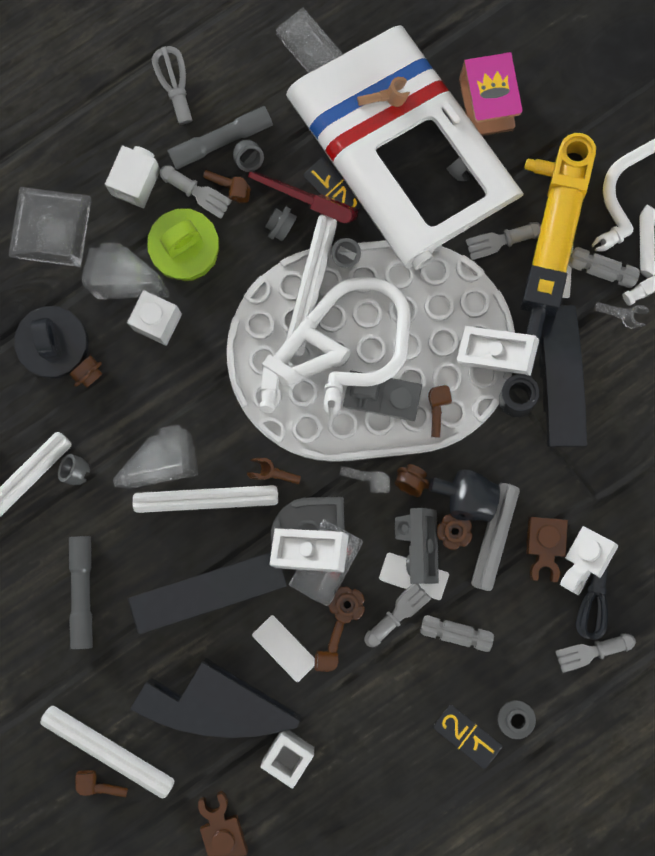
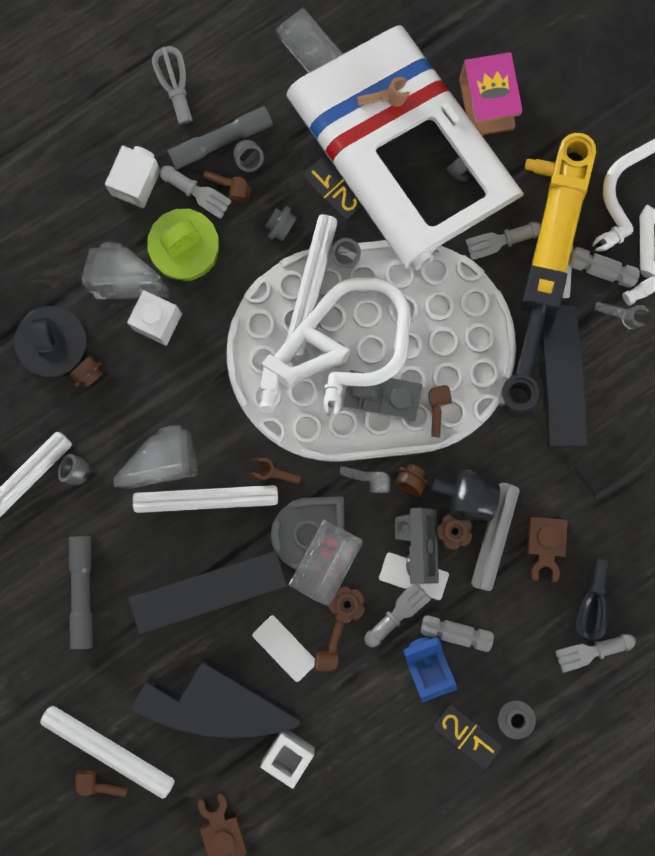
clear slope [8,187,91,267] -> none
dark red piece [248,171,358,223] -> none
white plate [269,528,349,573] -> none
white plate [457,326,539,376] -> none
white plate [560,526,618,595] -> none
none -> blue bracket [403,637,457,703]

